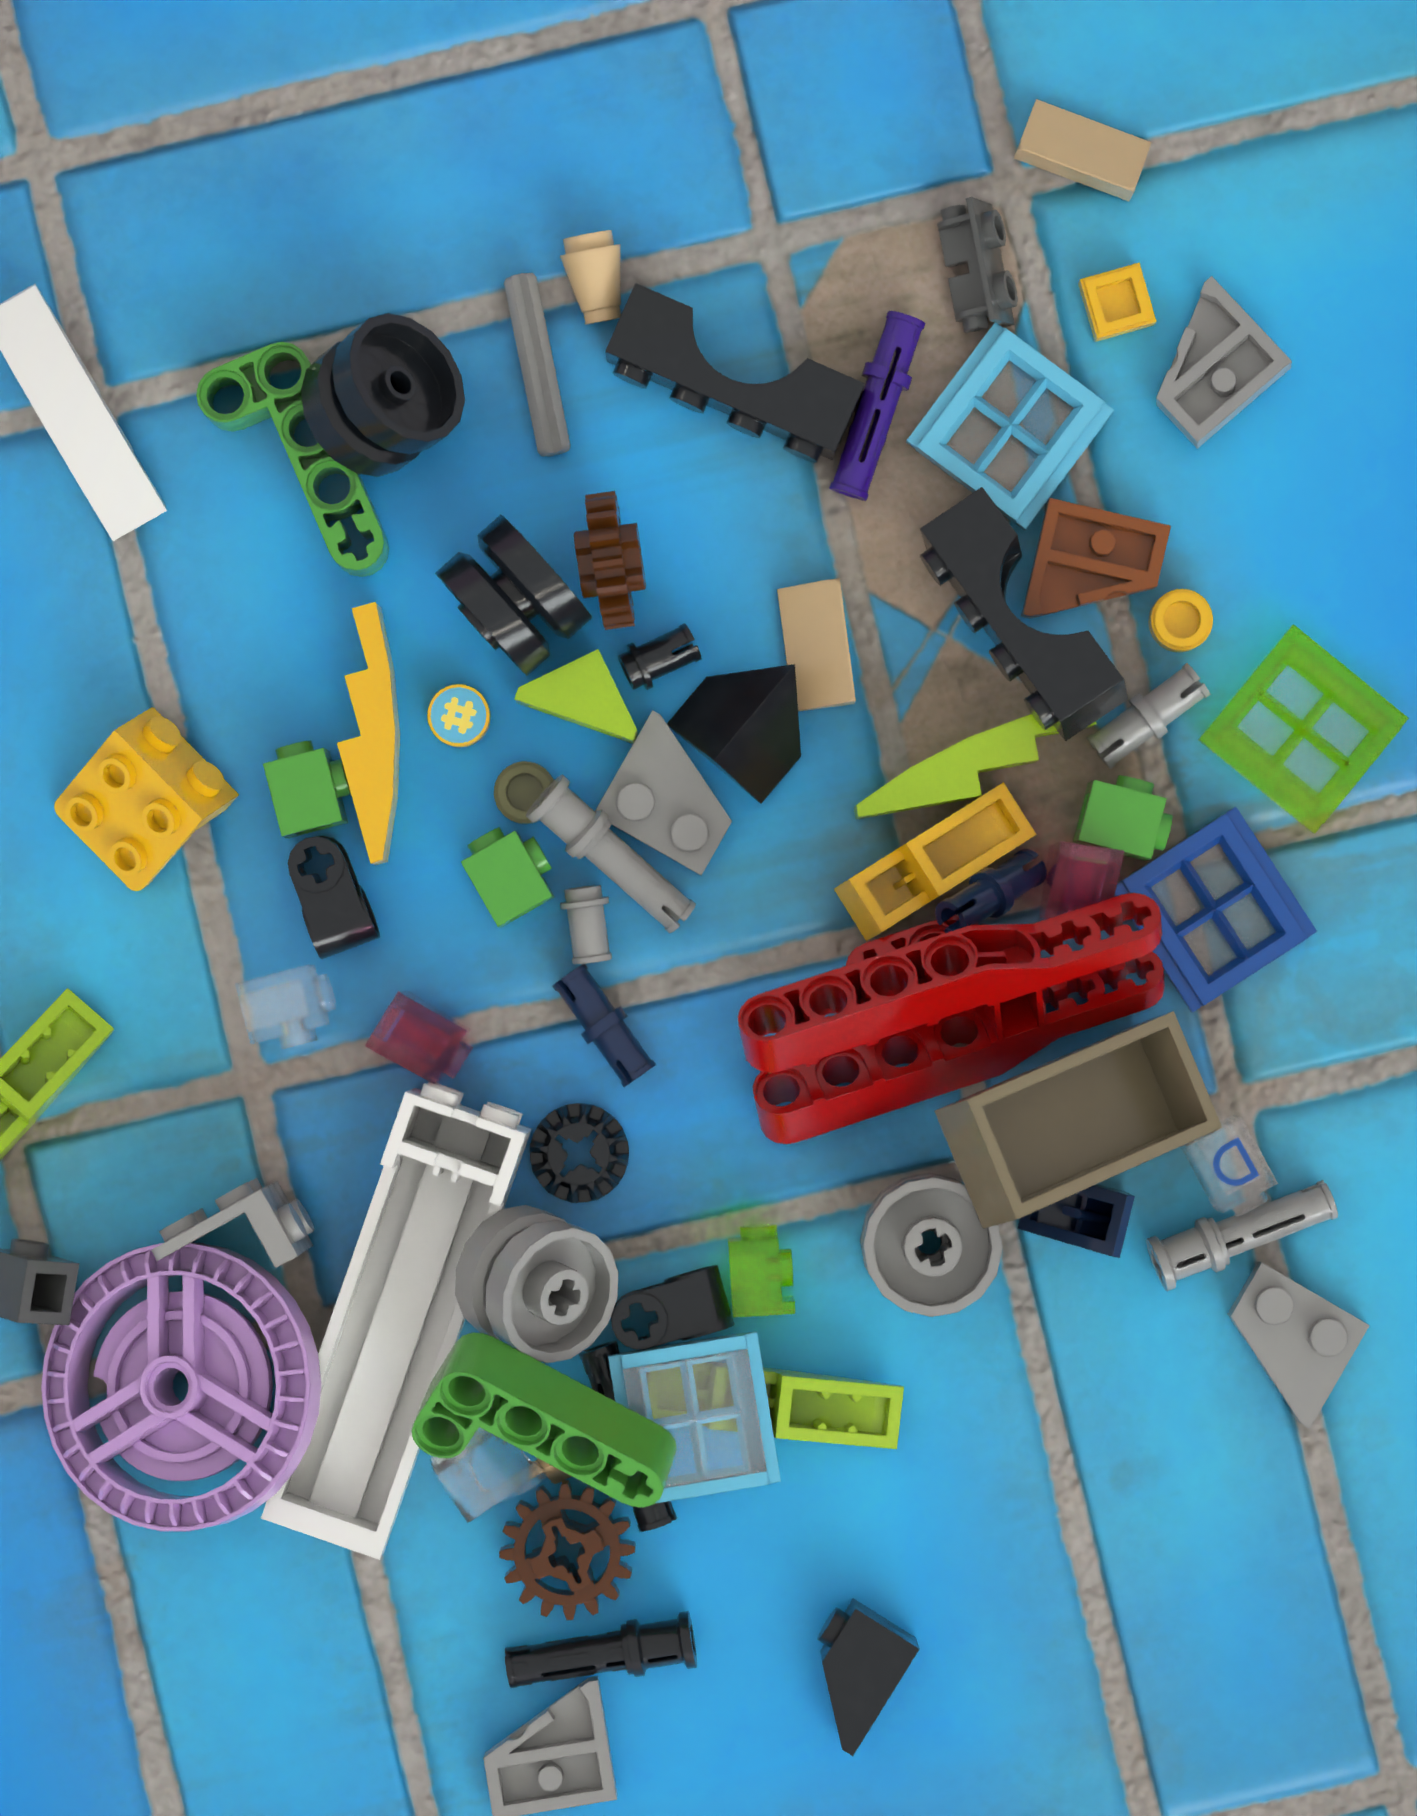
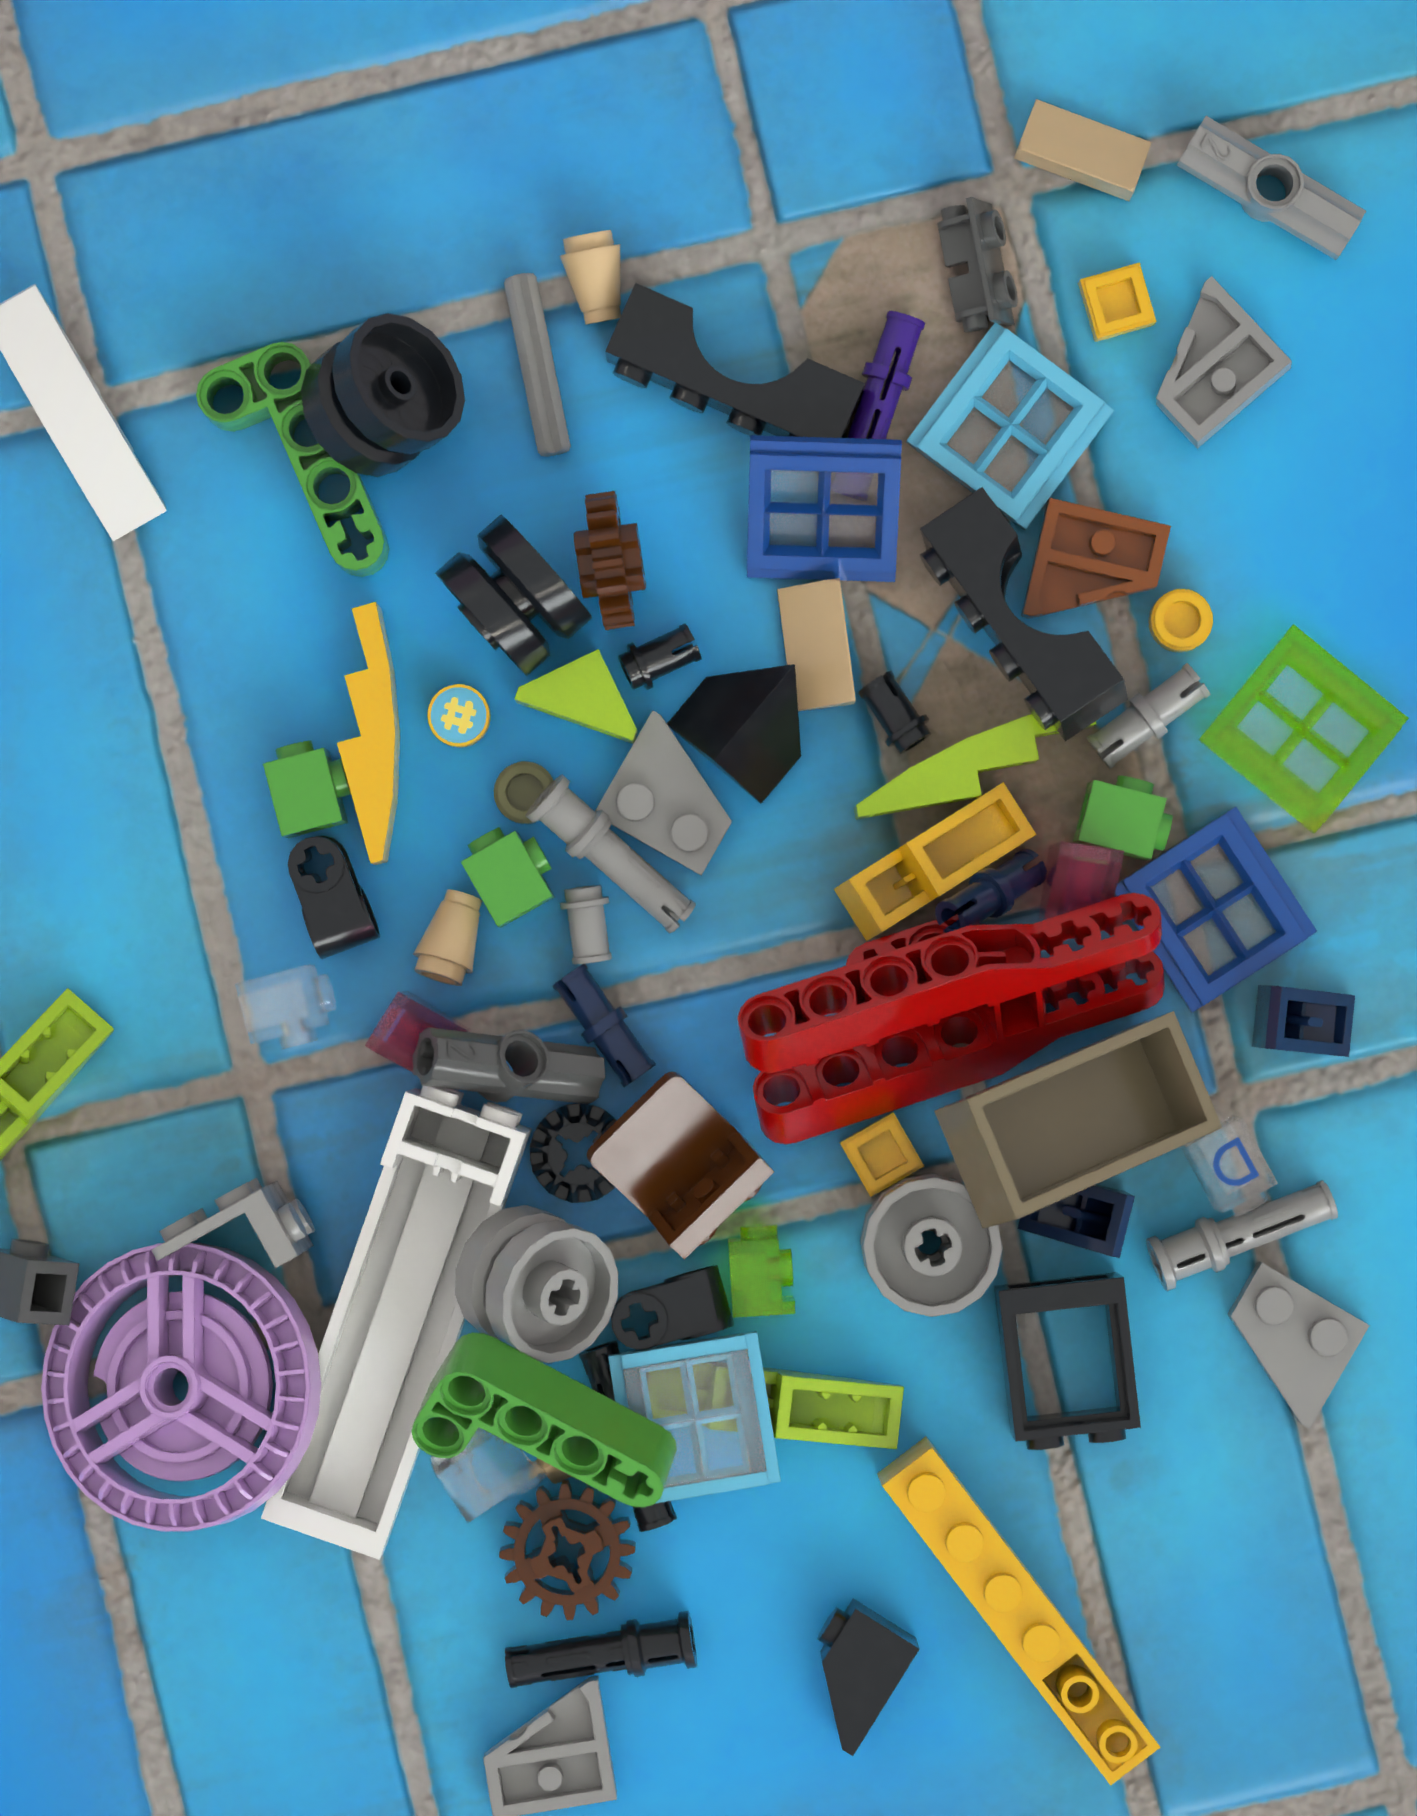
yellow bracket [54,707,239,891] -> none
none -> dark grey piece [412,1027,605,1104]
none -> tan cone [413,889,482,986]
none -> bracket [587,1072,774,1260]
none -> blue piece [747,435,902,582]
none -> yellow tile [839,1112,924,1197]
none -> black pin [858,671,931,754]
none -> yellow slope [877,1436,1161,1785]
none -> black window [994,1272,1141,1450]
none -> light grey piece [1176,116,1366,260]
none -> dark blue slope [1252,985,1355,1057]

